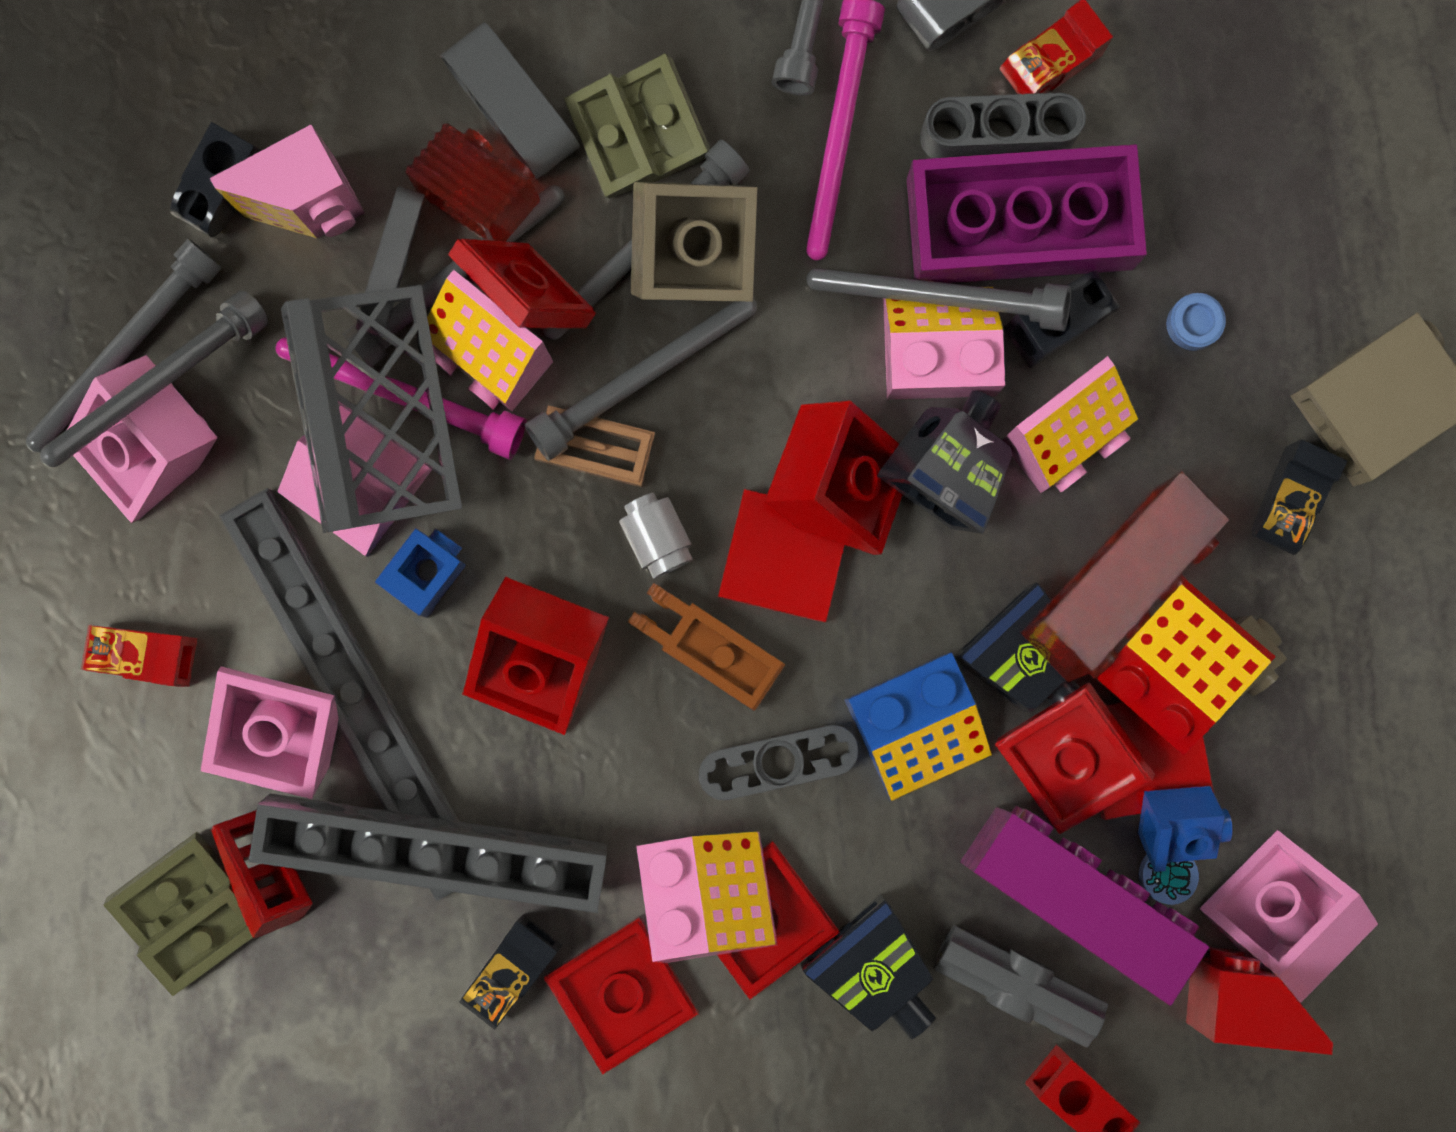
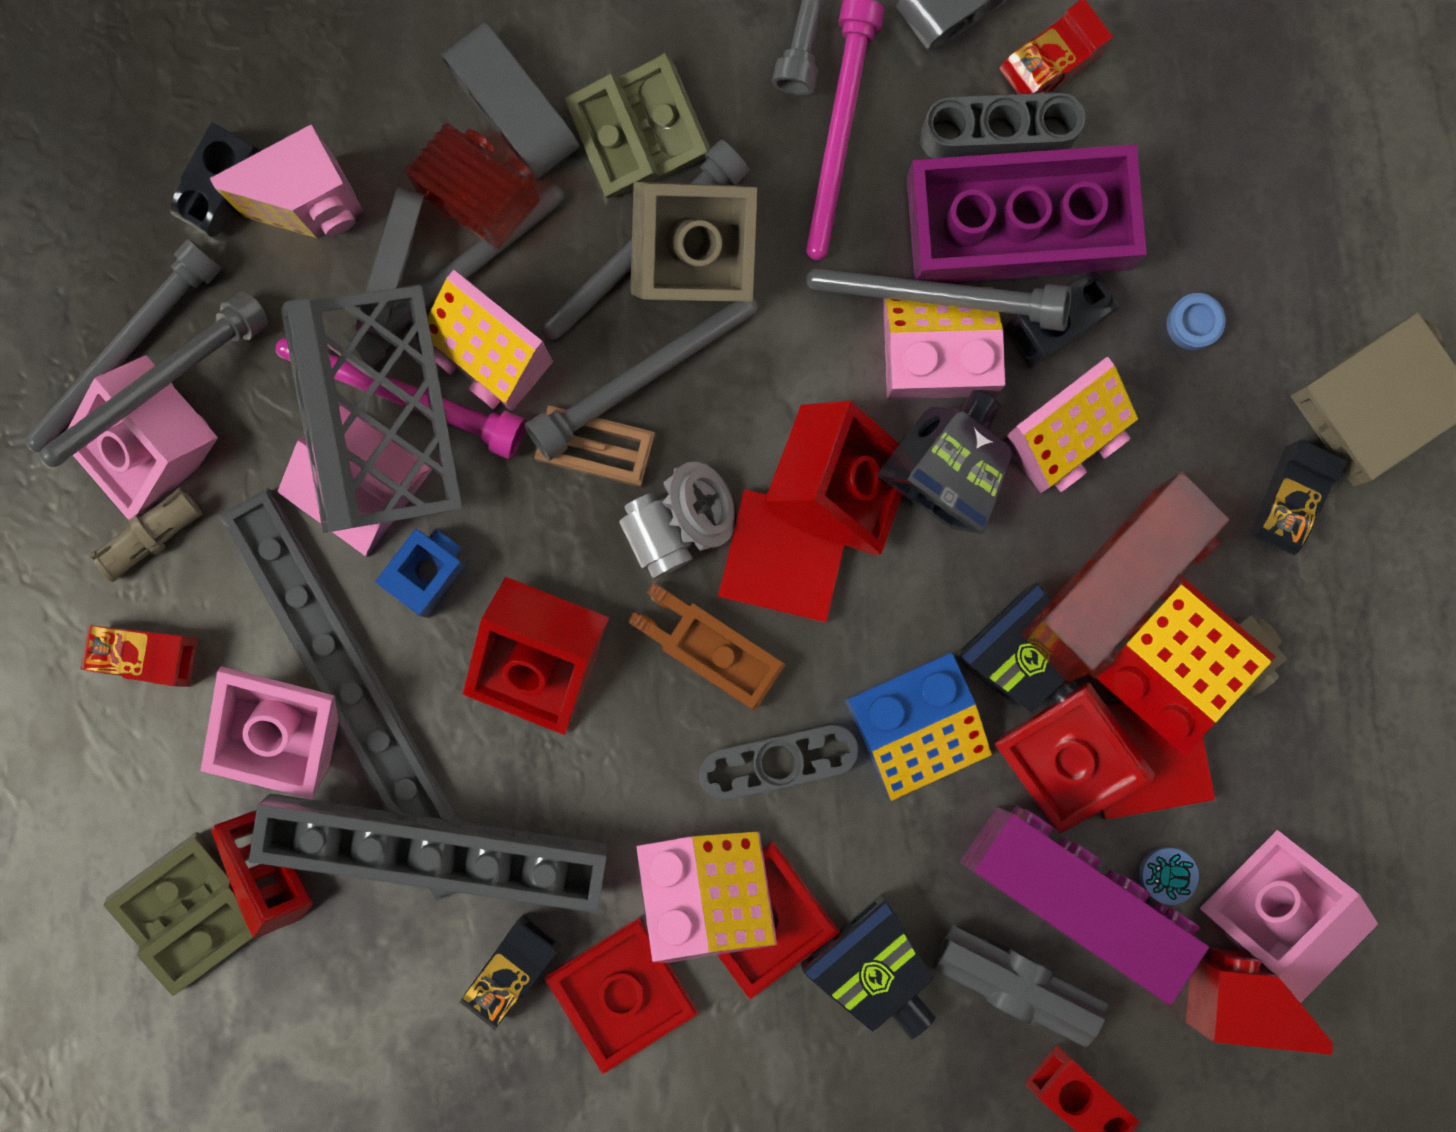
red tile [448,239,596,328] -> none
blue brick [1138,786,1232,872] -> none
none -> dark tan pin [90,486,203,582]
none -> light grey gear [662,462,736,550]

